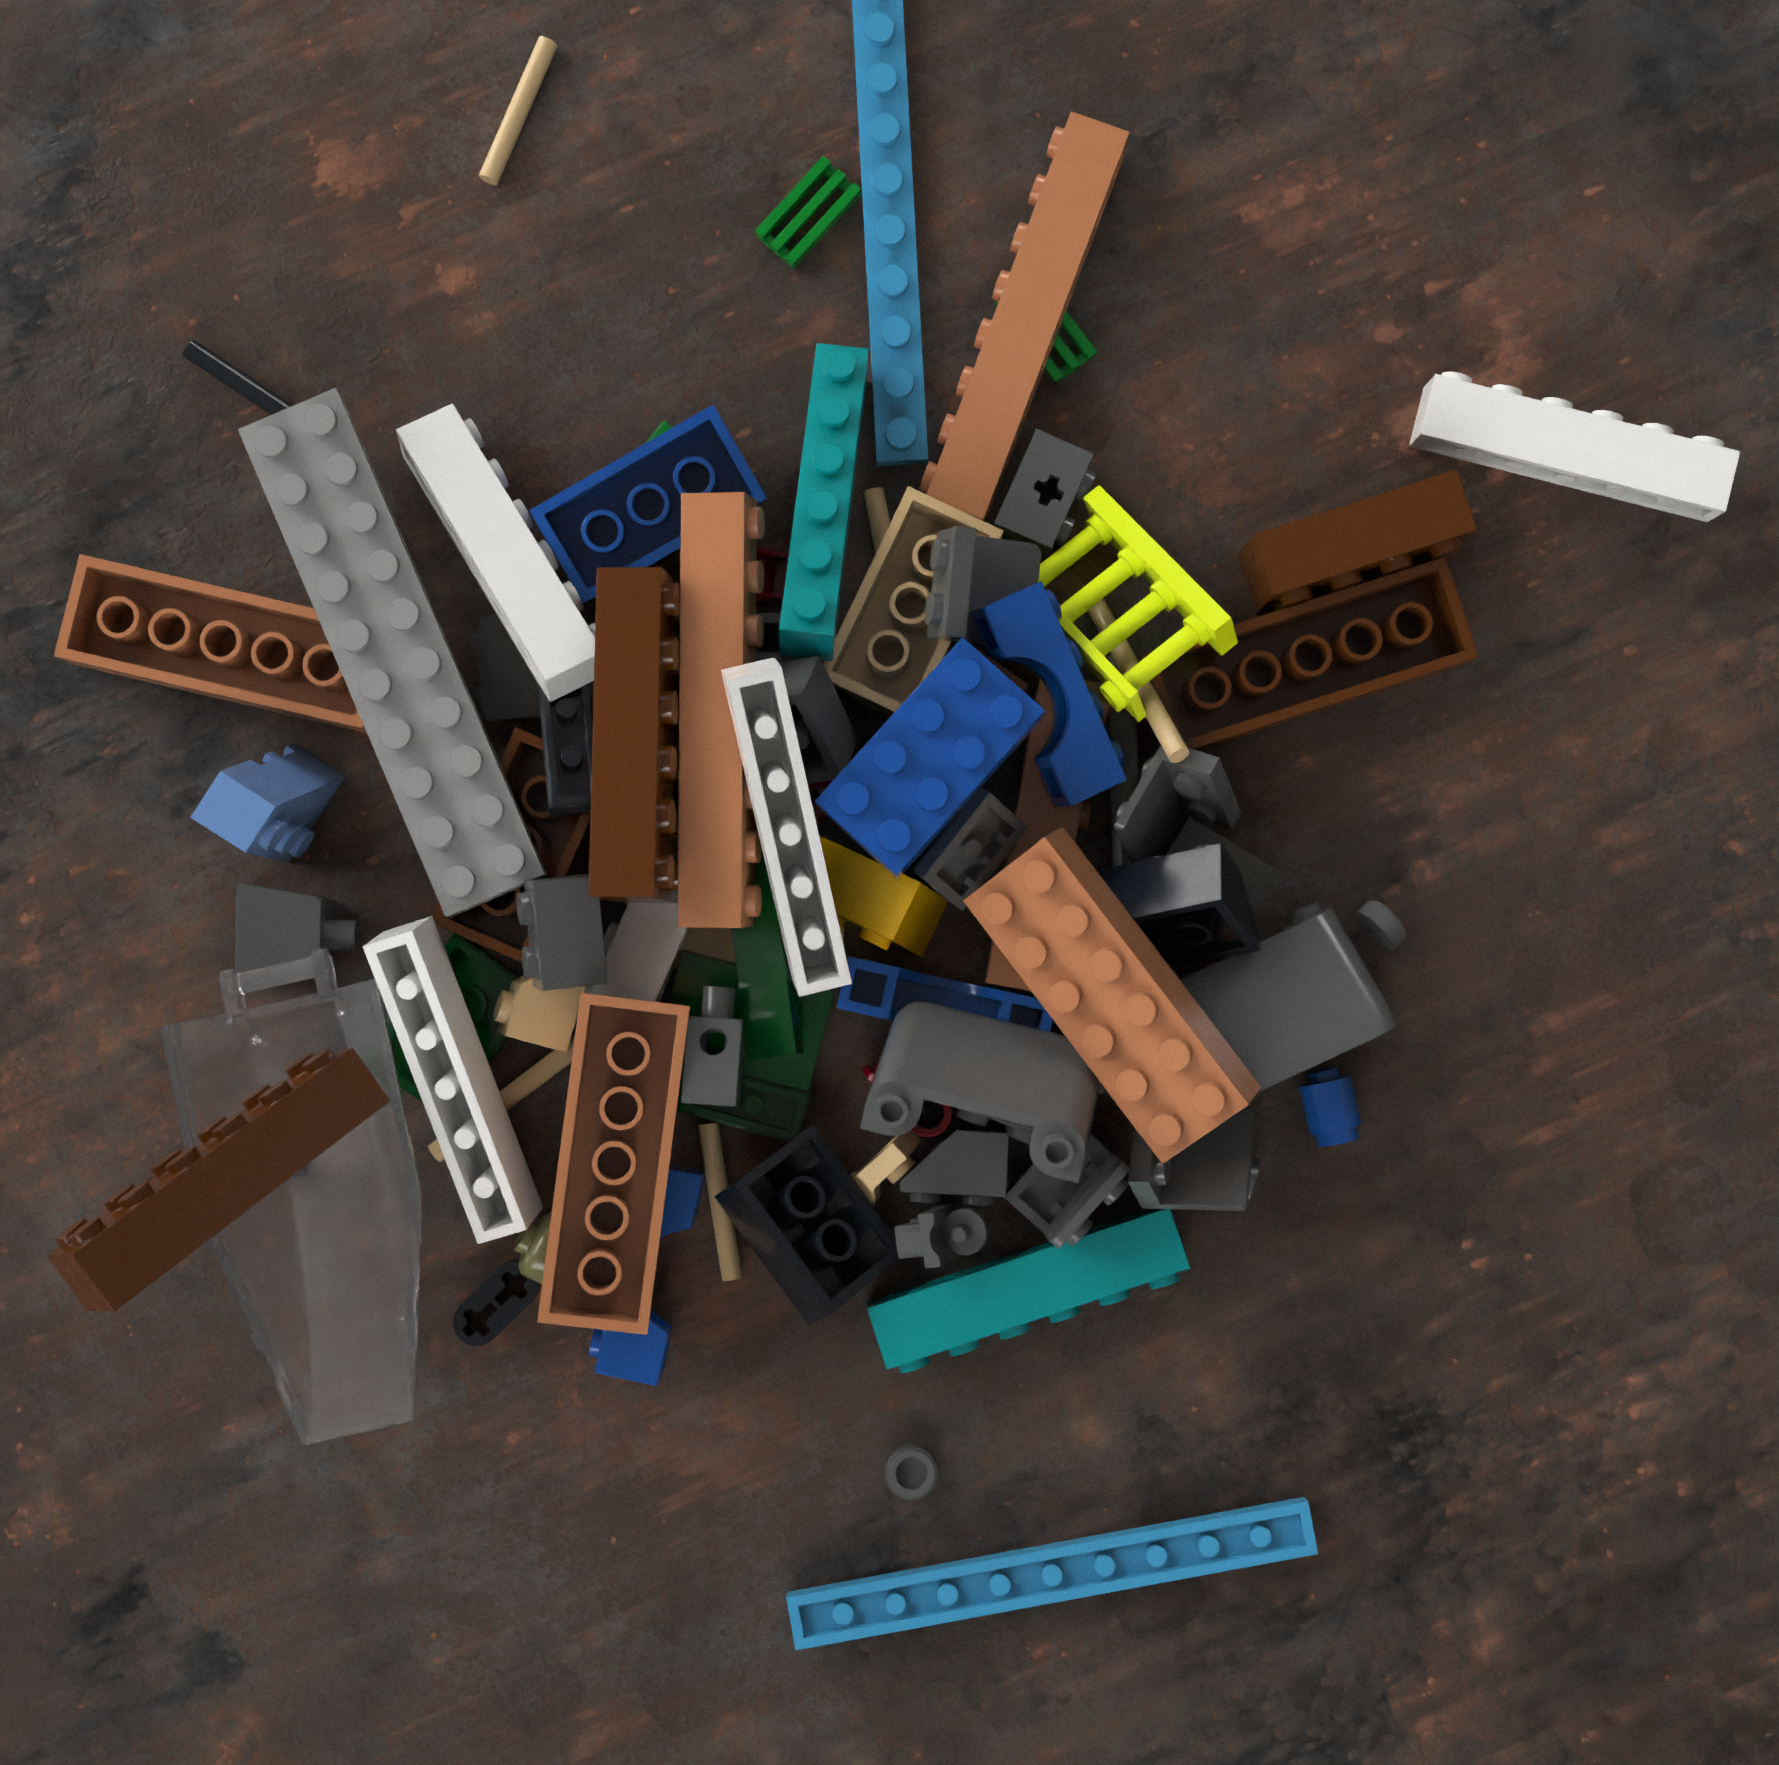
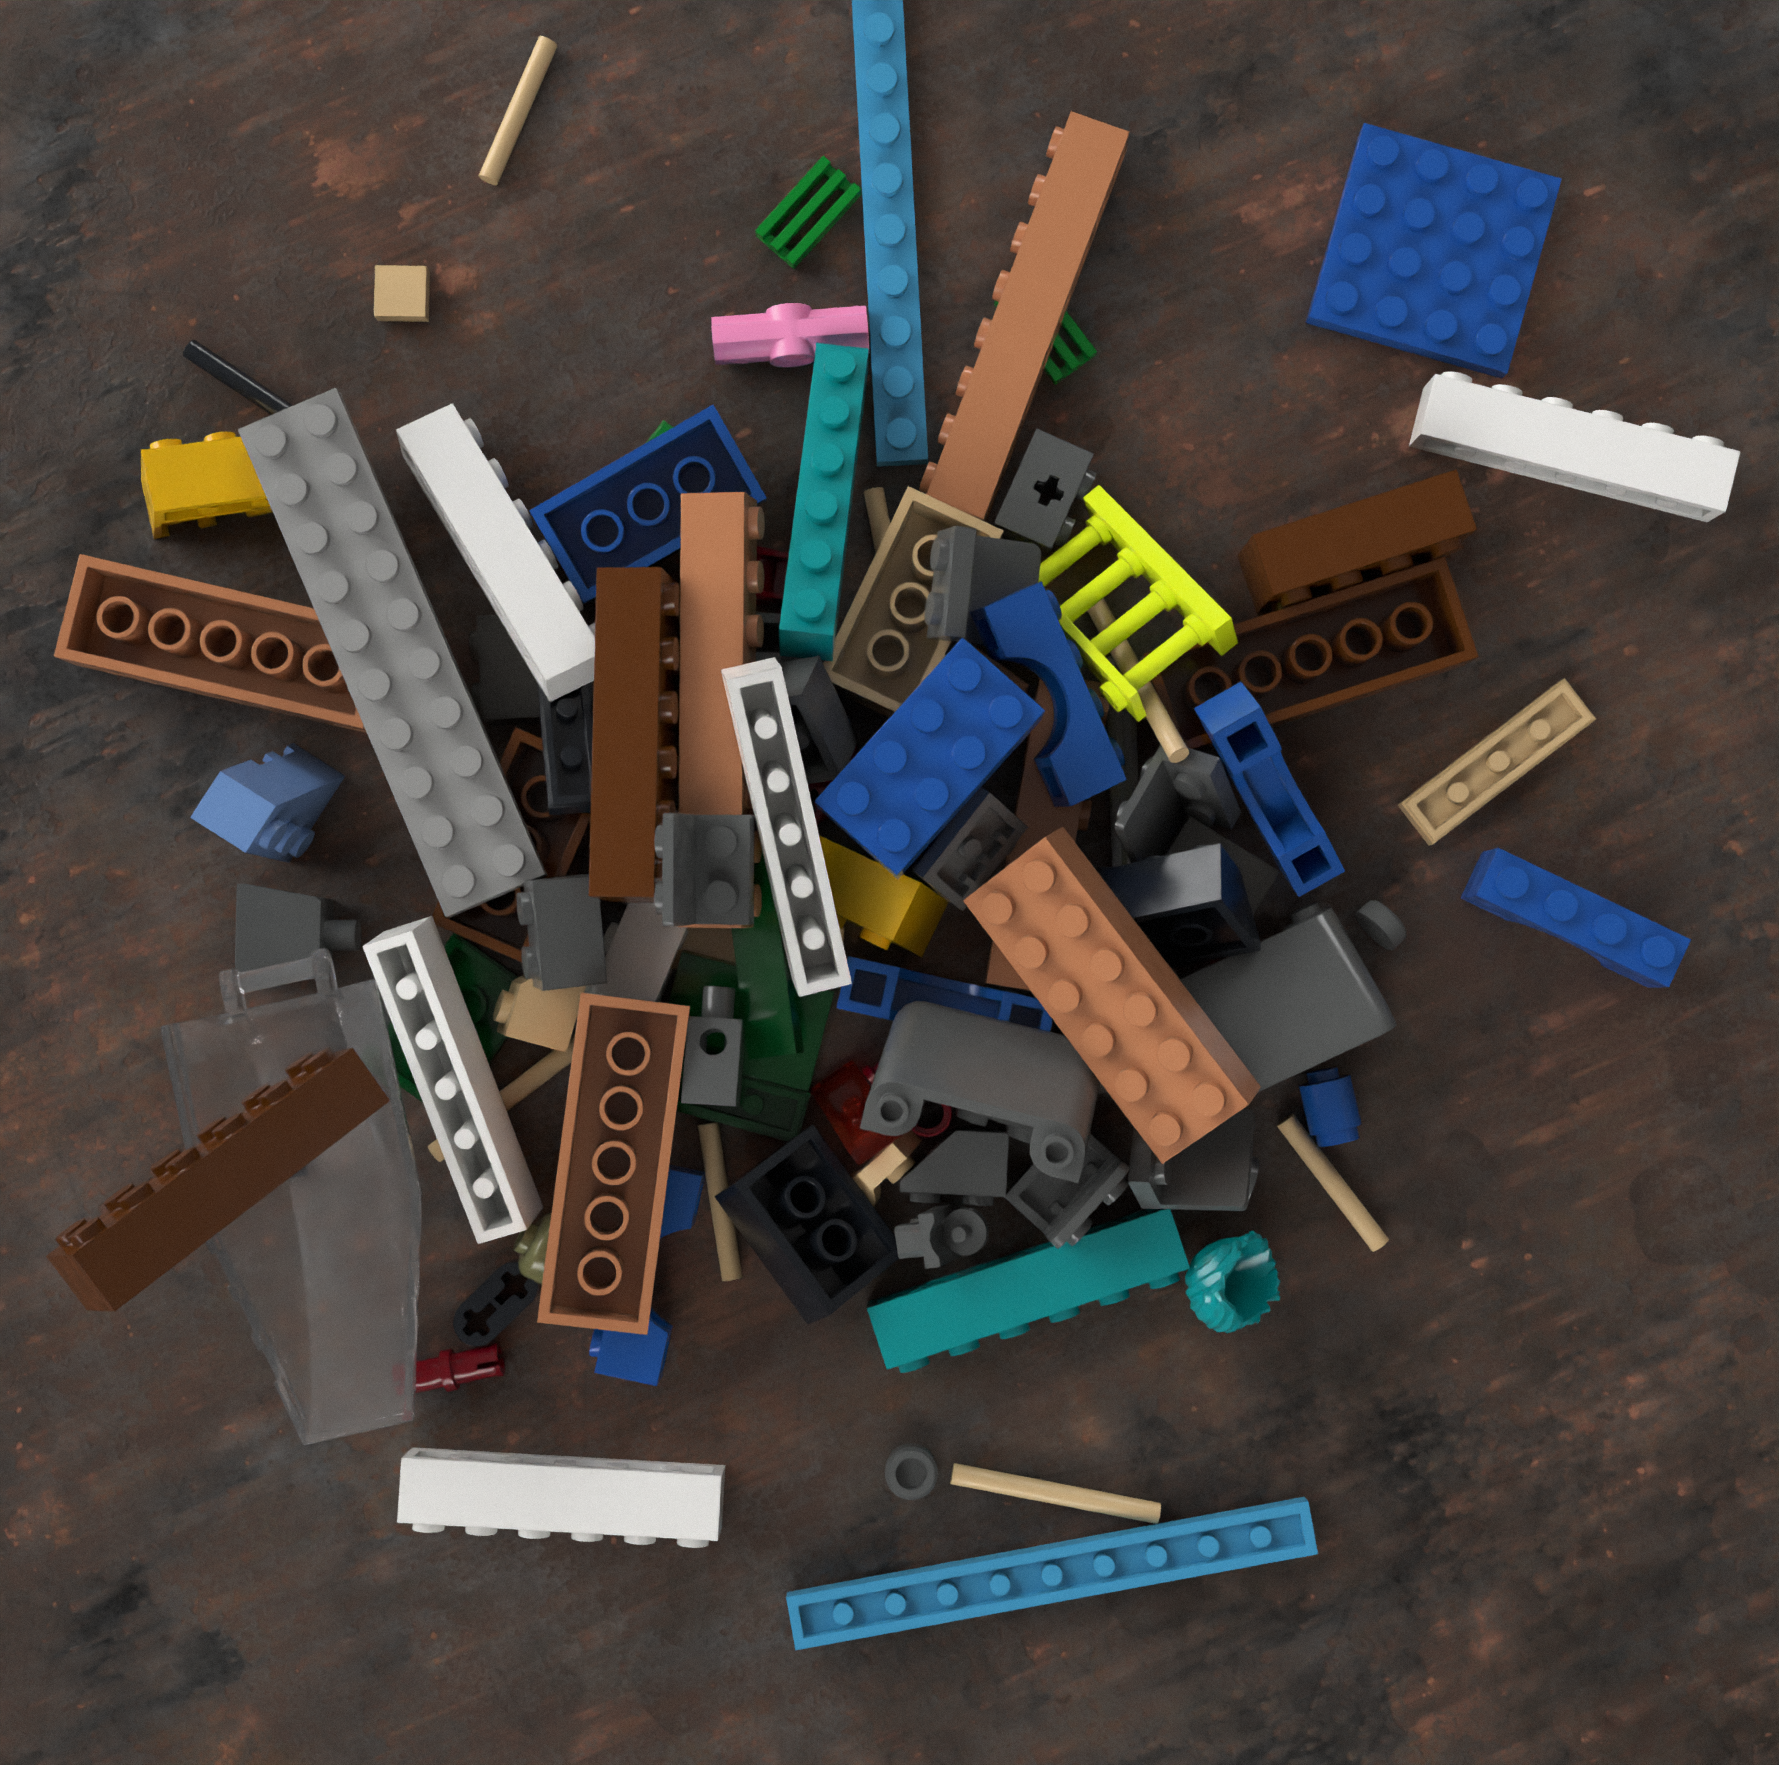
none -> yellow wedge [141,431,273,539]
none -> tan tile [374,265,430,322]
none -> dark red pin [393,1342,505,1398]
none -> white brick [397,1447,725,1548]
none -> dark grey bracket [654,813,754,927]
none -> bright pink piece [711,303,869,367]
none -> clear red slope [810,1060,902,1165]
none -> tan bar [950,1463,1161,1524]
none -> teal hair [1185,1231,1281,1334]
none -> blue arch [1194,682,1345,897]
none -> tan bar [1276,1113,1389,1252]
none -> blue plate [1306,123,1562,379]
none -> tan tile [1397,678,1596,845]
none -> blue arch [1461,848,1691,988]

